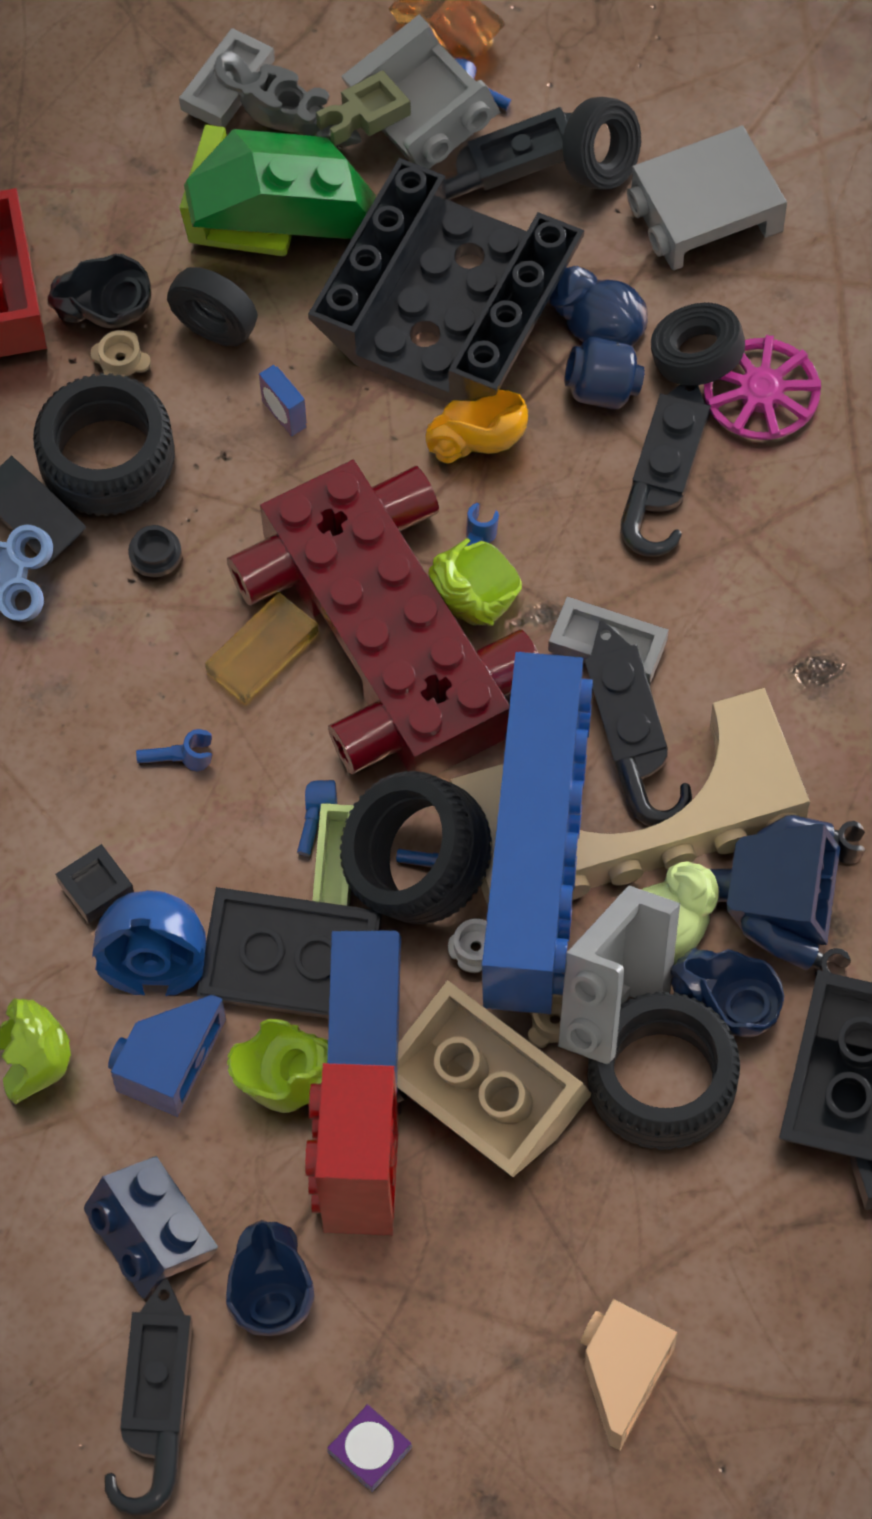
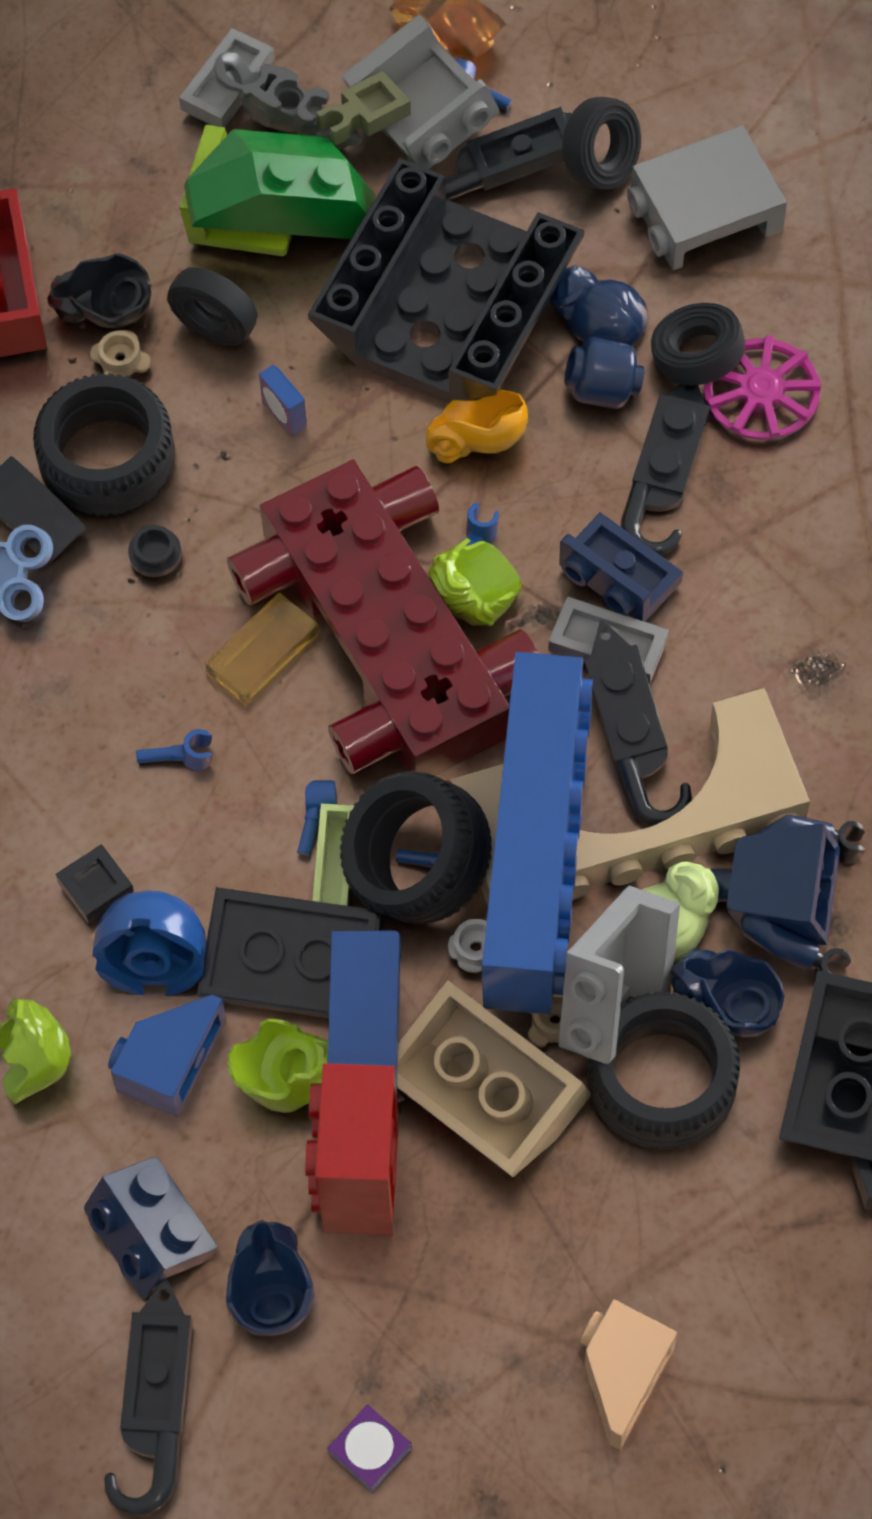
none -> dark blue bracket [559,512,683,622]

